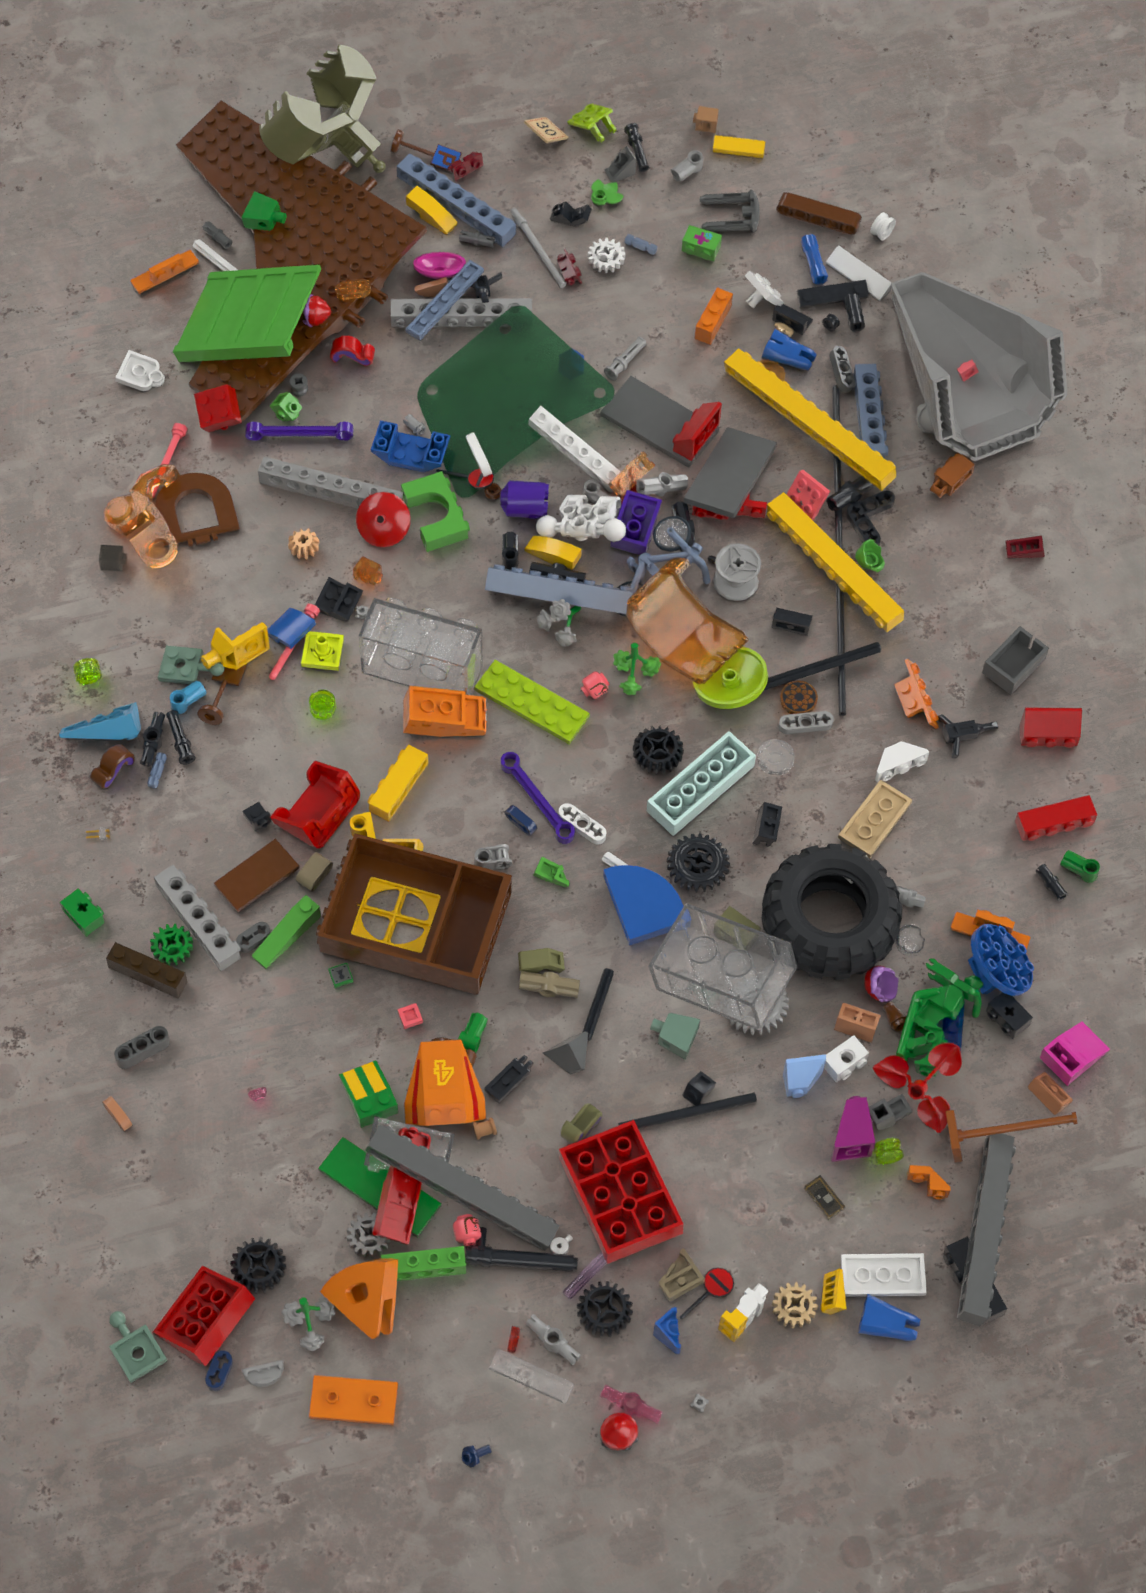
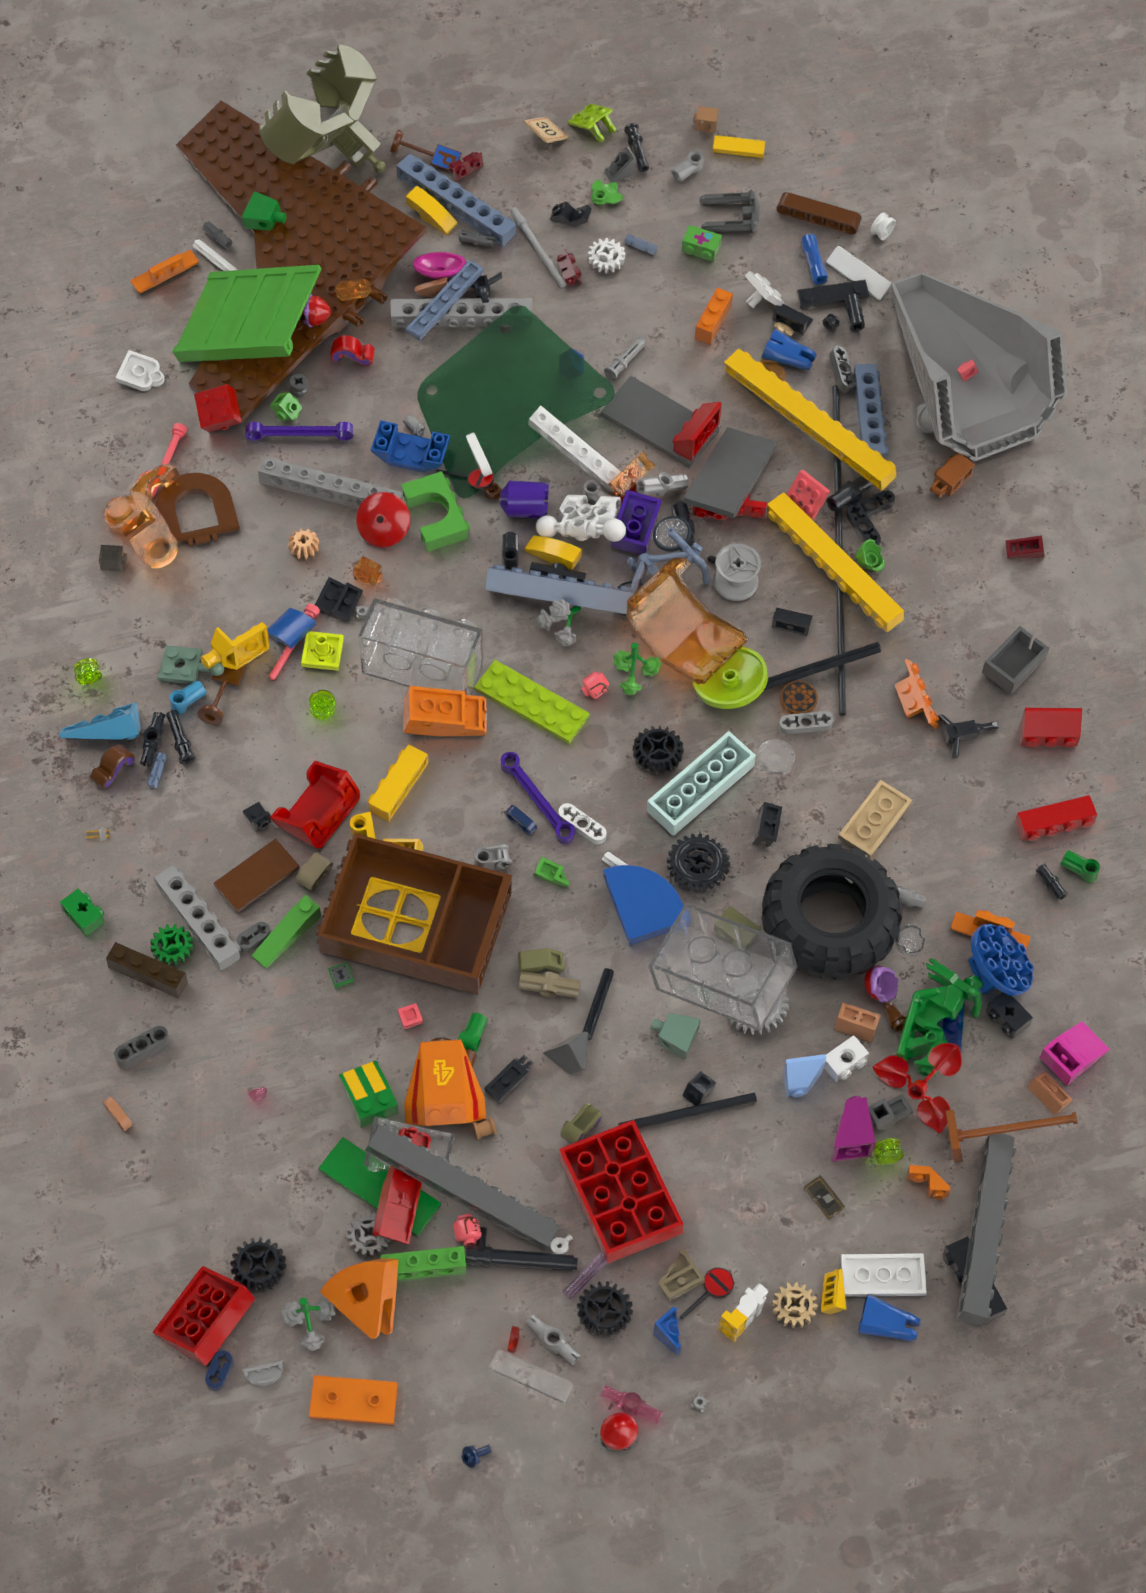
sand green plate [109,1311,167,1383] -> none
white slope [875,741,929,783] -> none

